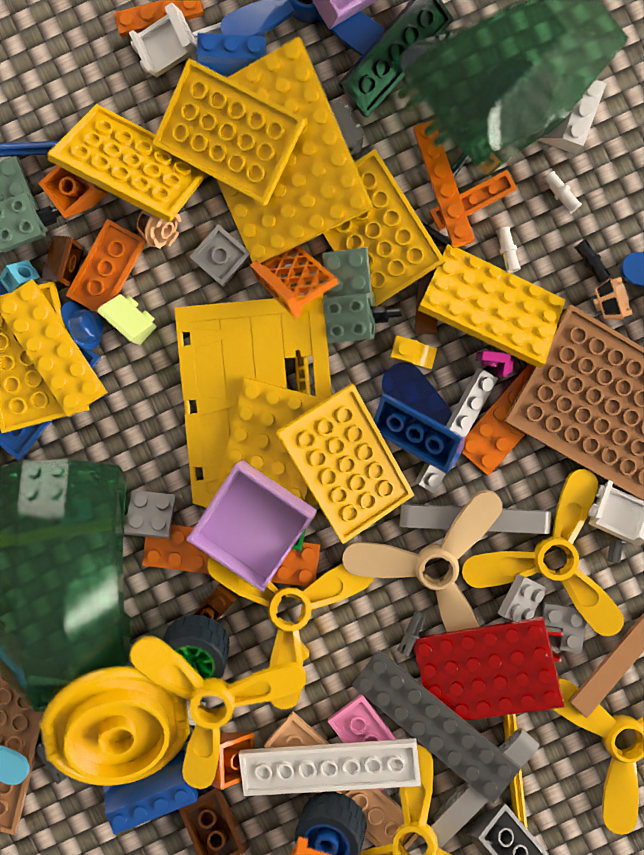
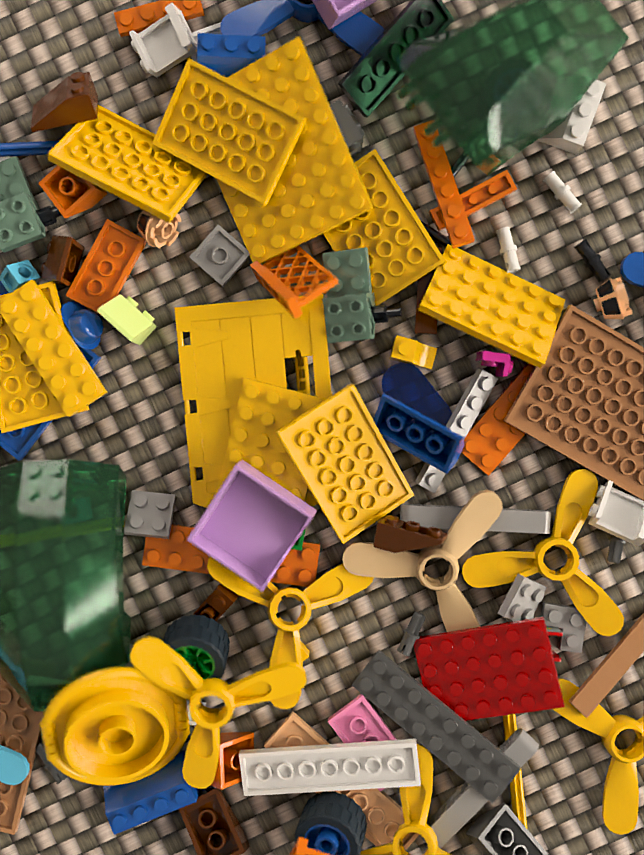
none -> reddish brown slope [31,72,98,132]
none -> reddish brown slope [373,515,448,553]

